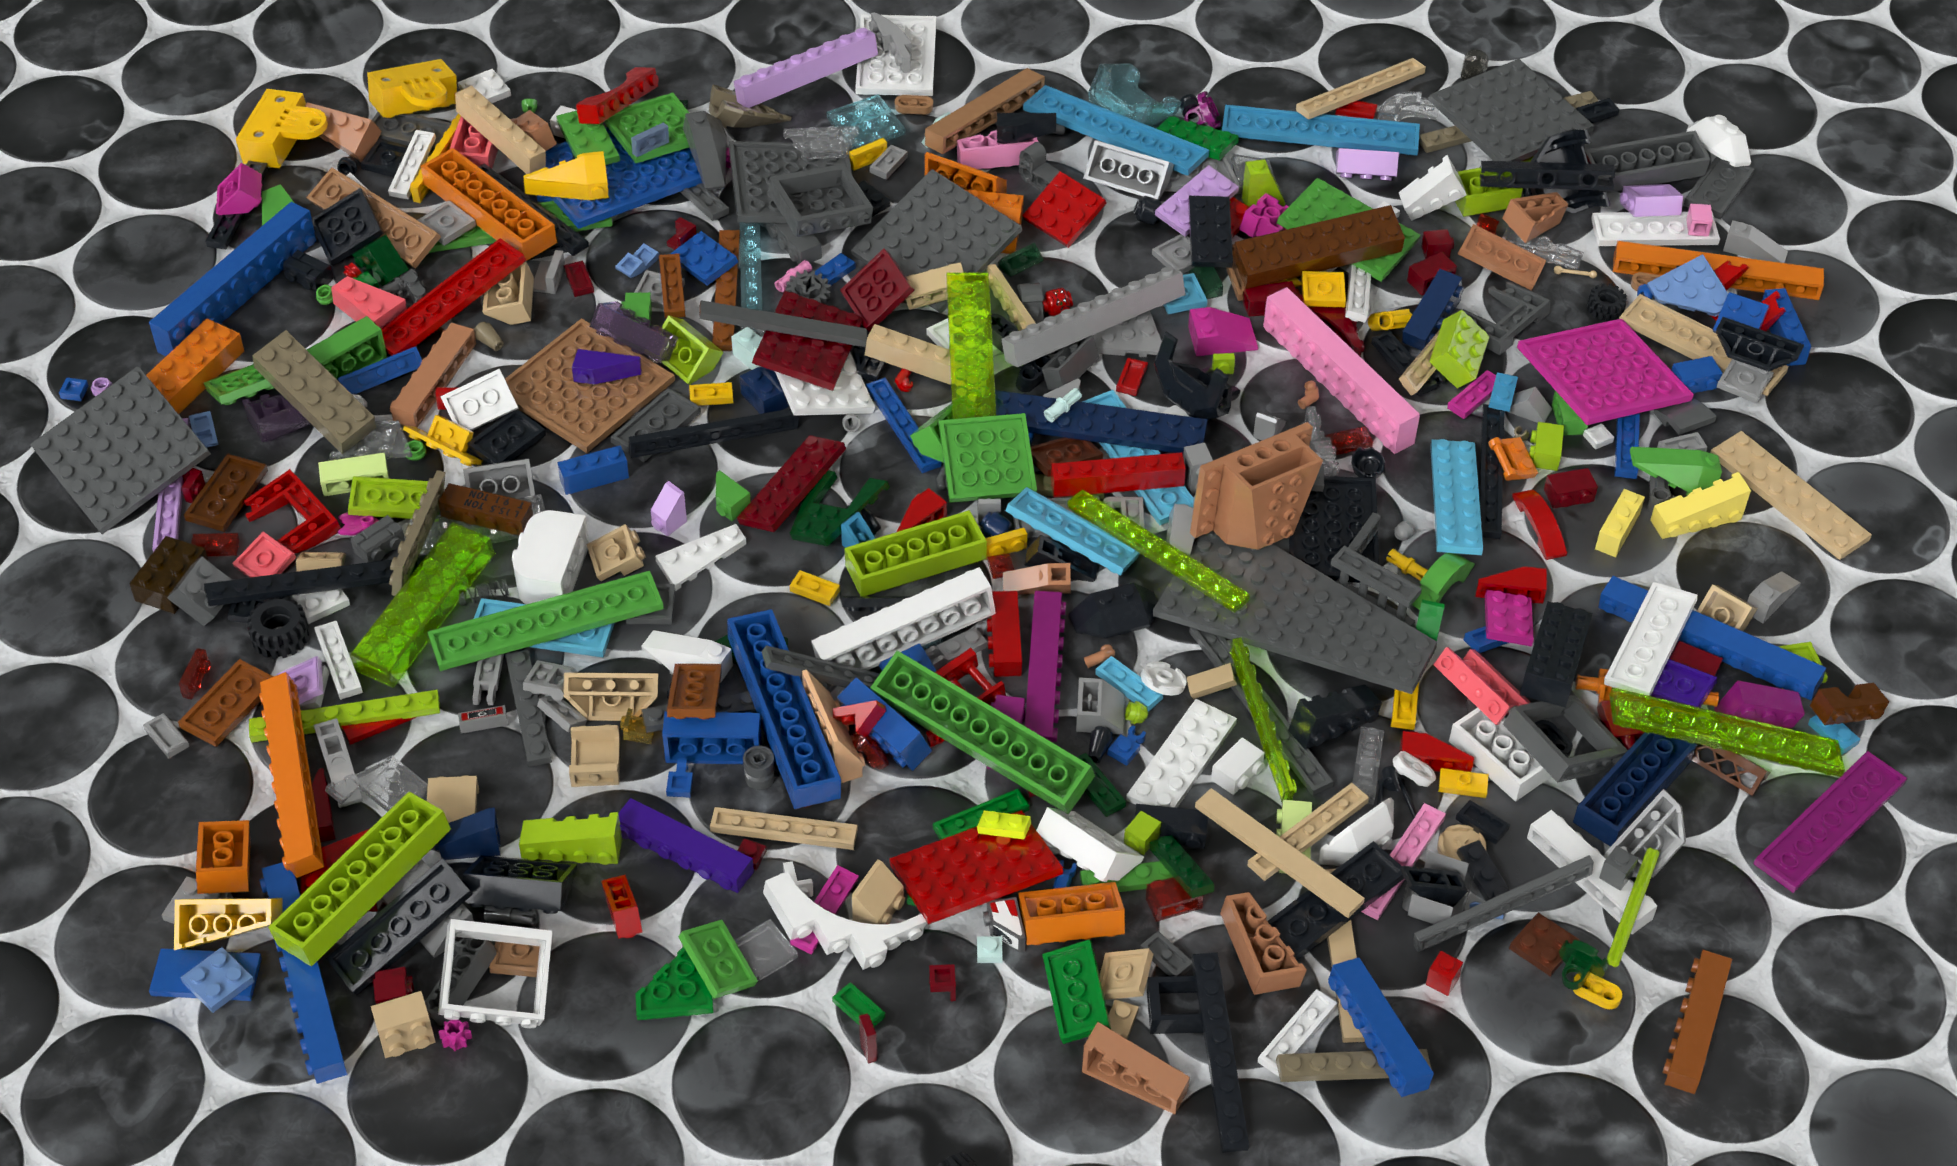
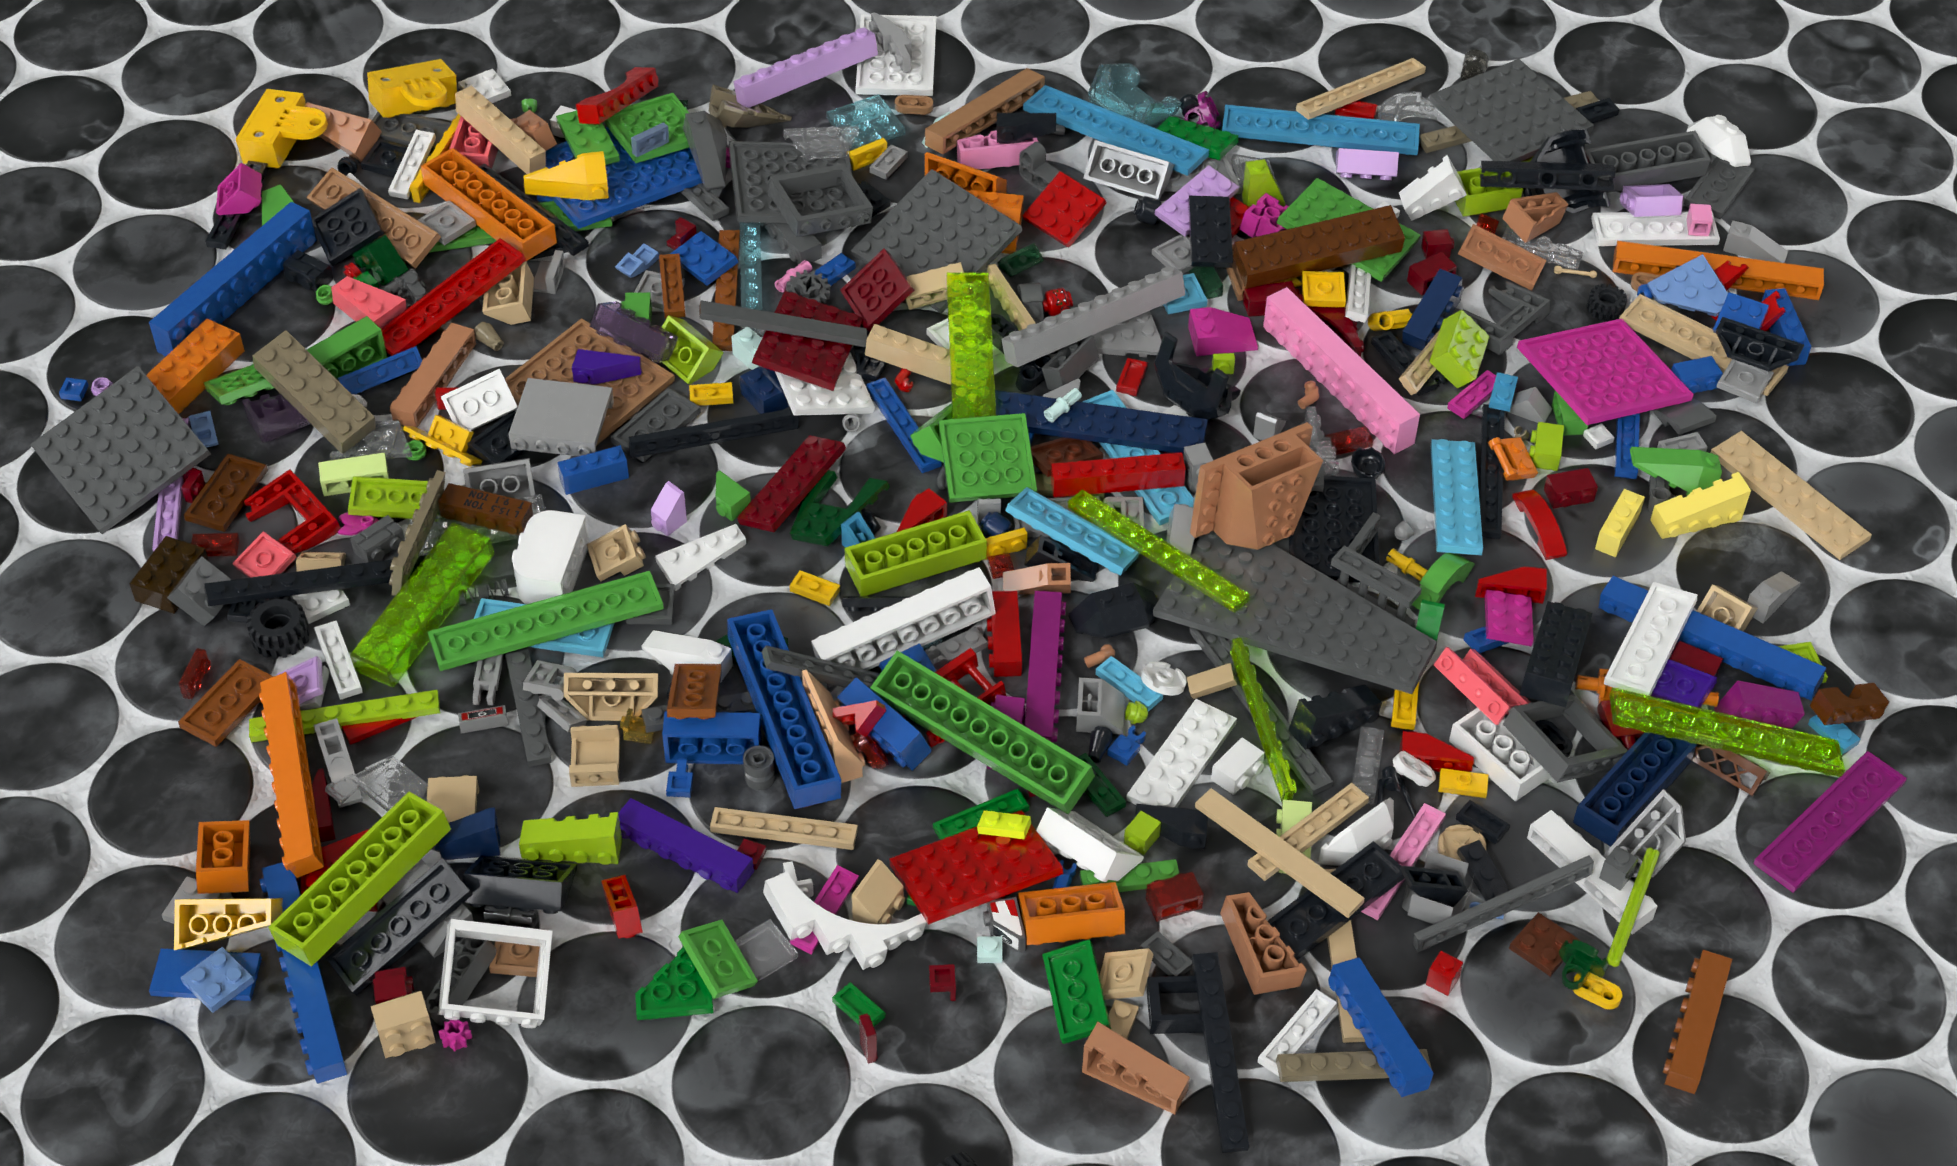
light grey tile [143,713,189,758] -> none
dark red tile [563,260,594,297] -> none
dark green plate [1149,835,1214,898] -> none
none -> light grey panel [509,378,614,456]

